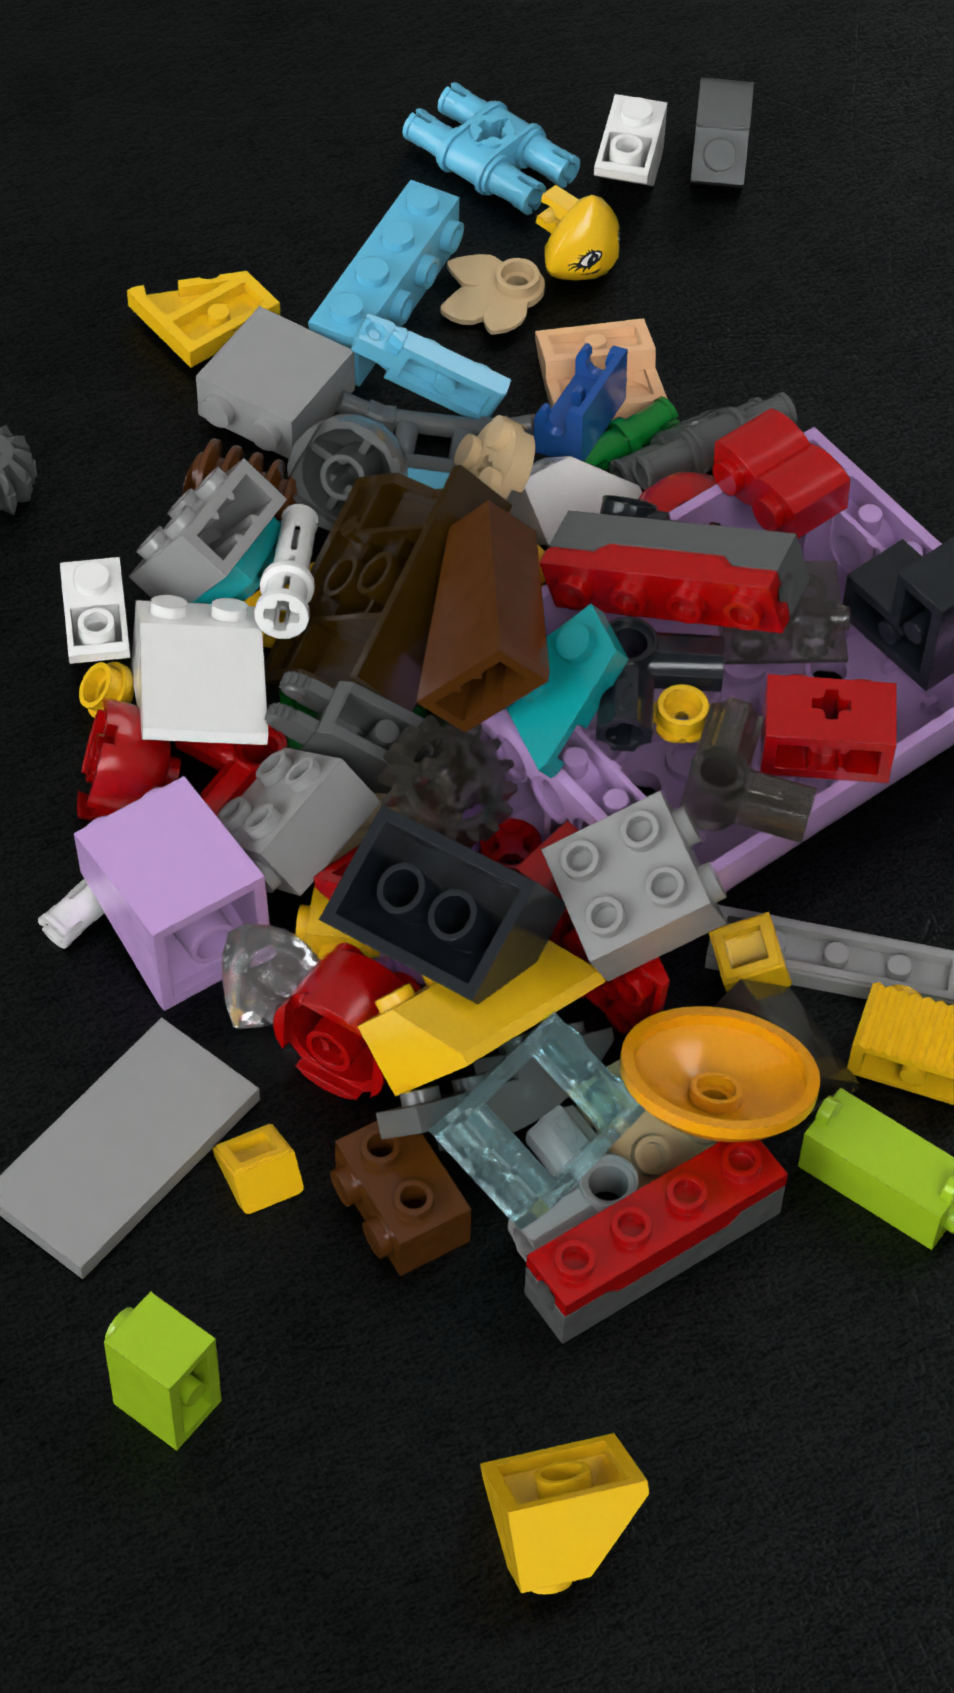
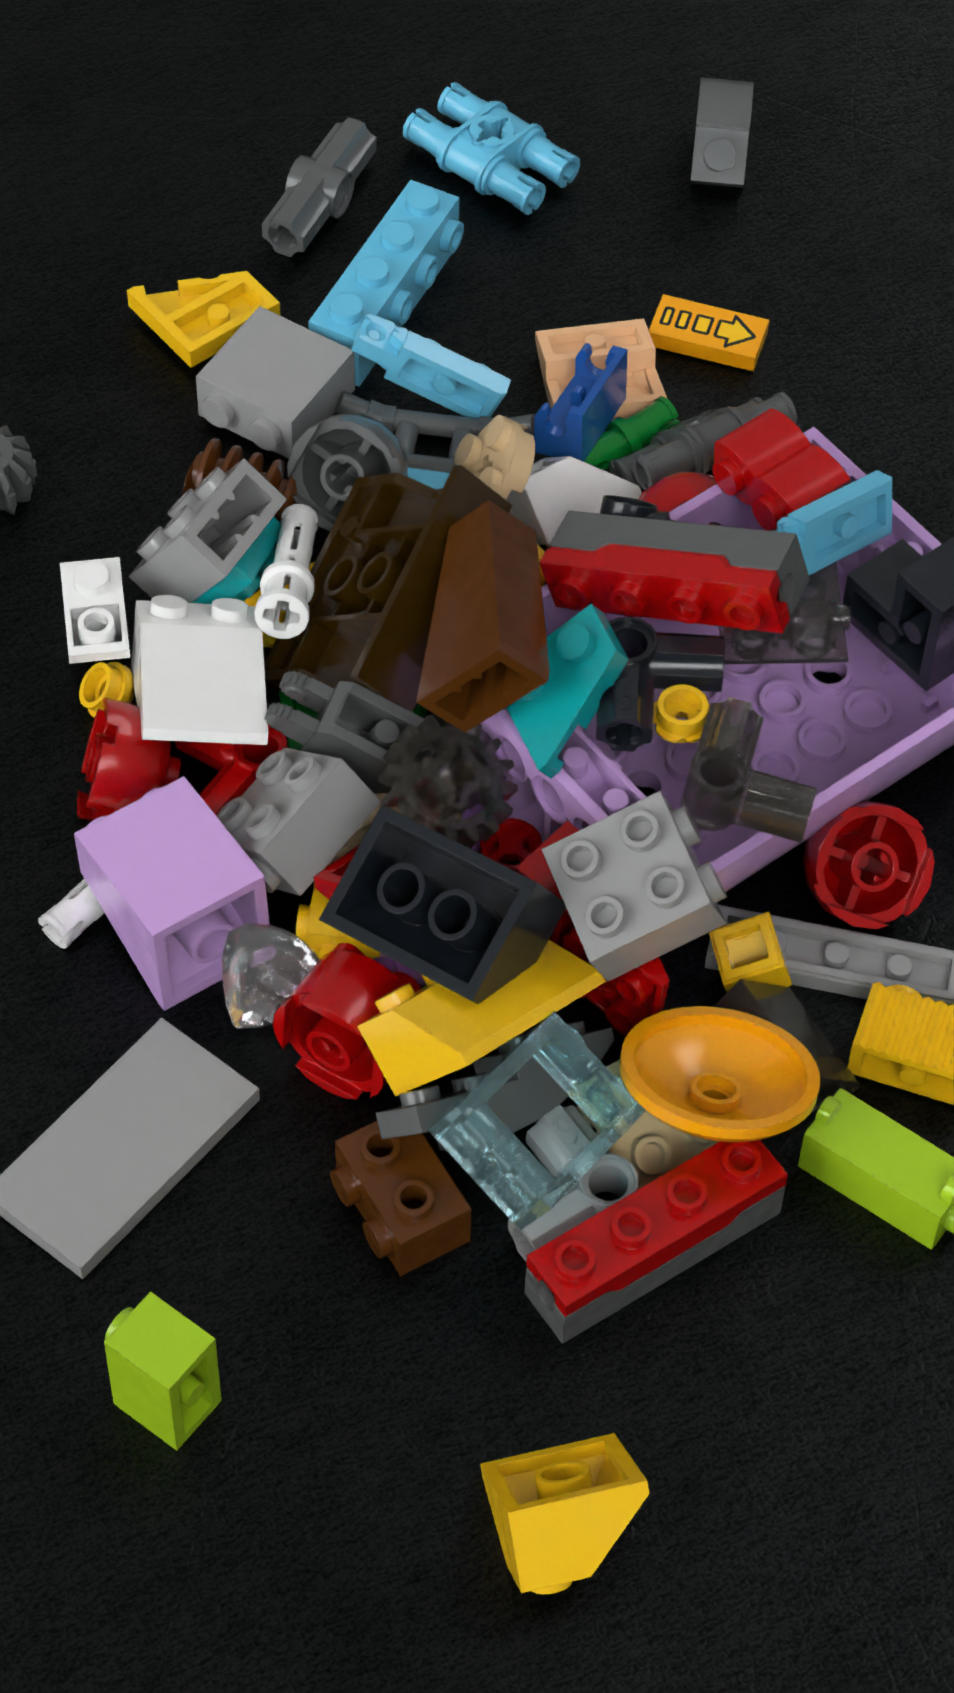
yellow slope [212,1124,304,1214] -> none
tan plate [440,254,545,335] -> none
yellow piece [536,185,620,280] -> none
white slope [594,94,667,186] -> none
red brick [760,674,897,783] -> none
none -> dark grey piece [262,117,376,258]
none -> light orange tile [649,294,769,372]
none -> medium azure hinge [776,470,892,575]
none -> red cylinder [803,801,935,929]

